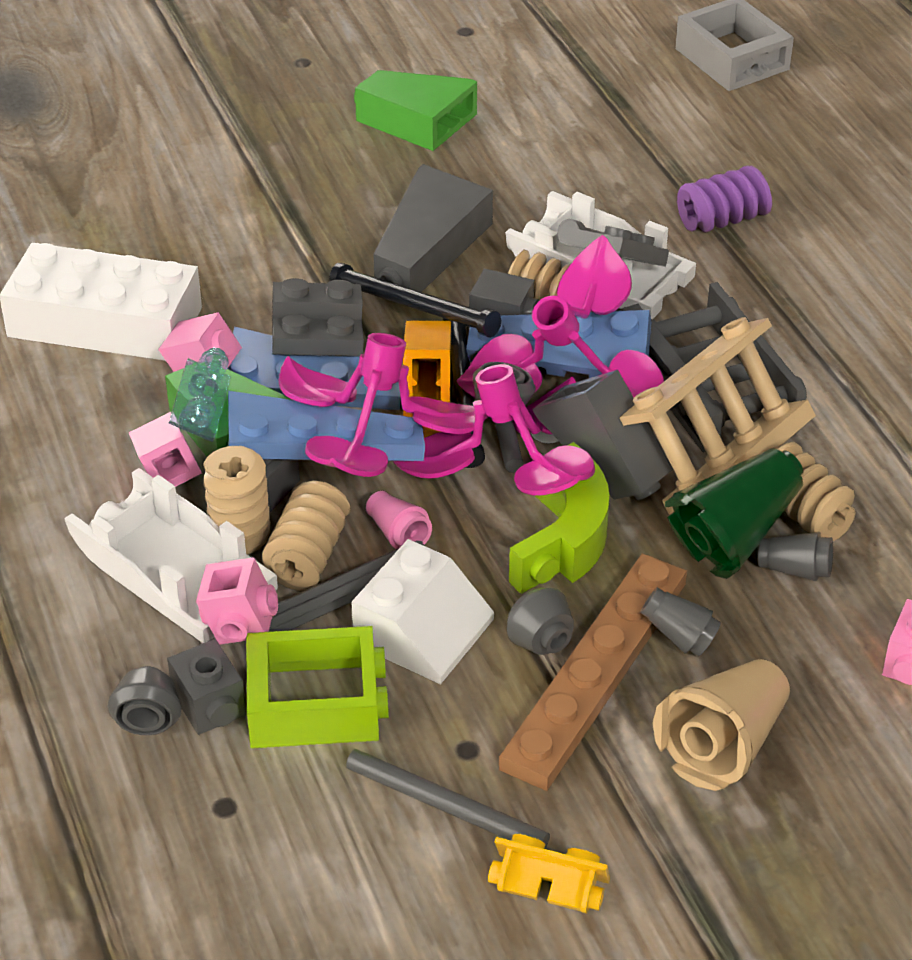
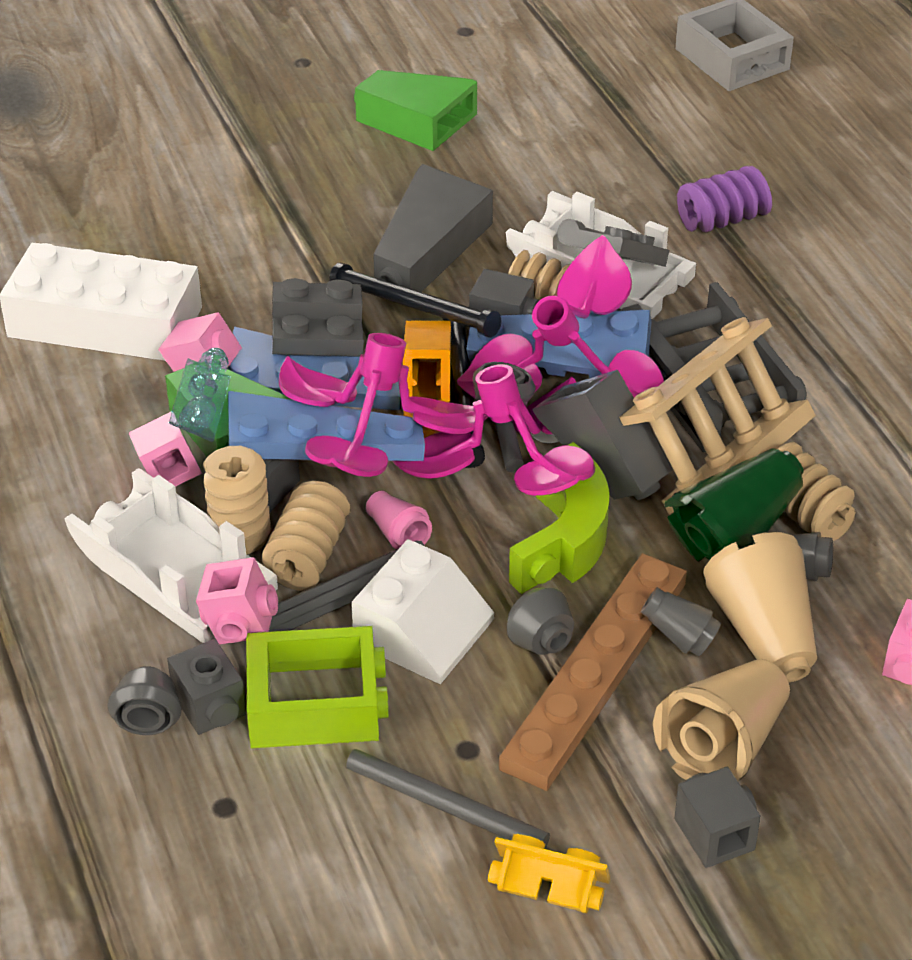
none -> dark grey brick [674,766,761,868]
none -> tan cone [703,532,817,682]

